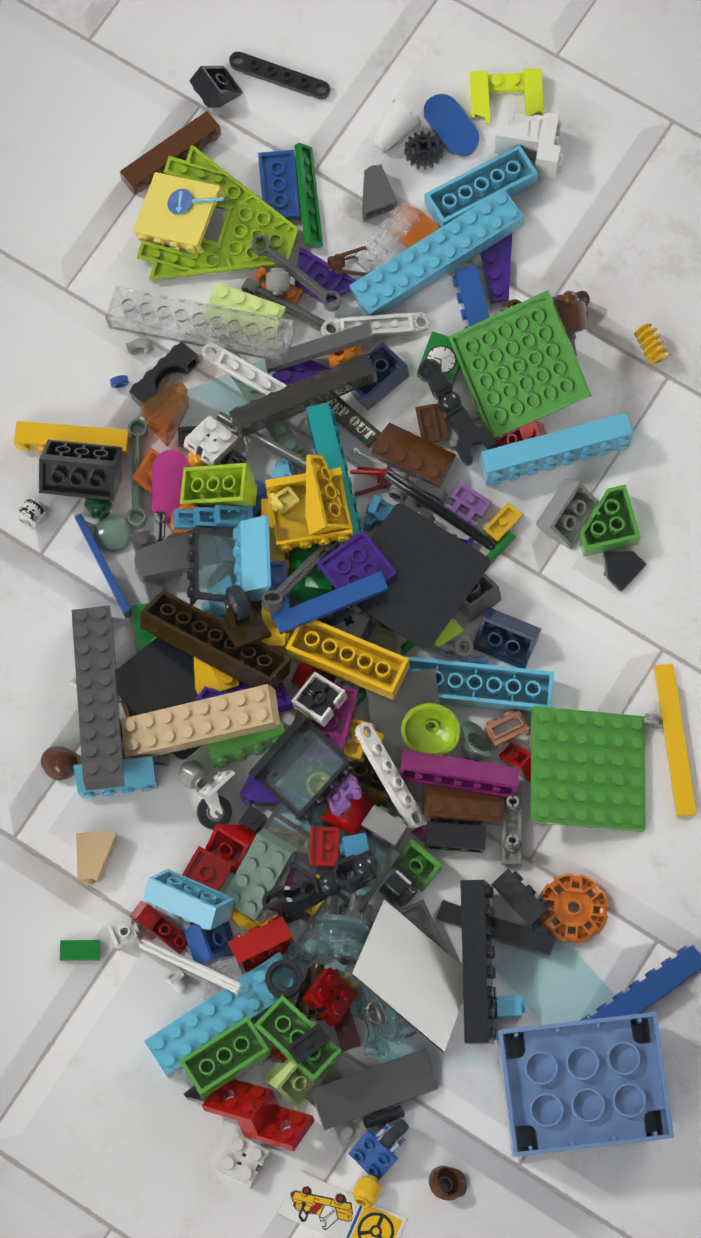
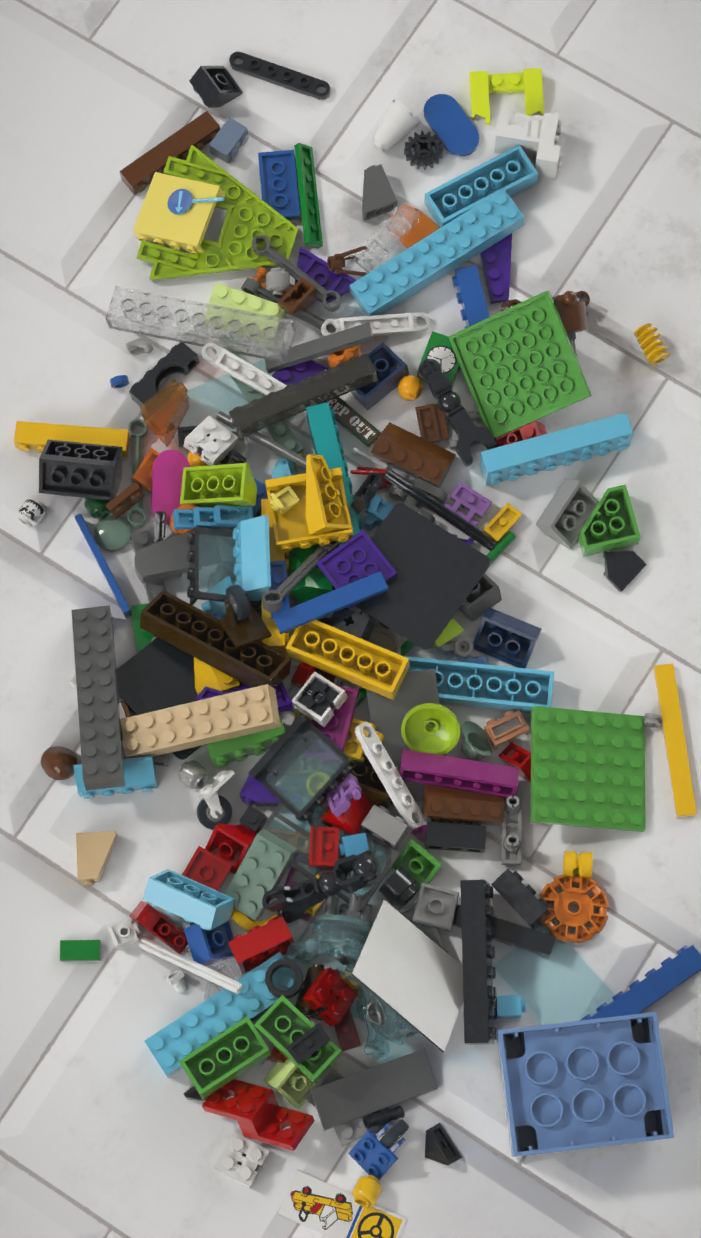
reddish brown hat [429,1166,467,1201] -> none
none -> reddish brown plate [105,482,145,519]
none -> sand blue brick [209,117,249,163]
none -> reddish brown arch [278,278,317,316]
none -> black piece [351,472,383,514]
none -> light orange piece [397,375,423,401]
none -> light grey tile [412,882,460,931]
none -> black slope [425,1123,462,1166]
none -> yellow wheel [563,851,593,878]

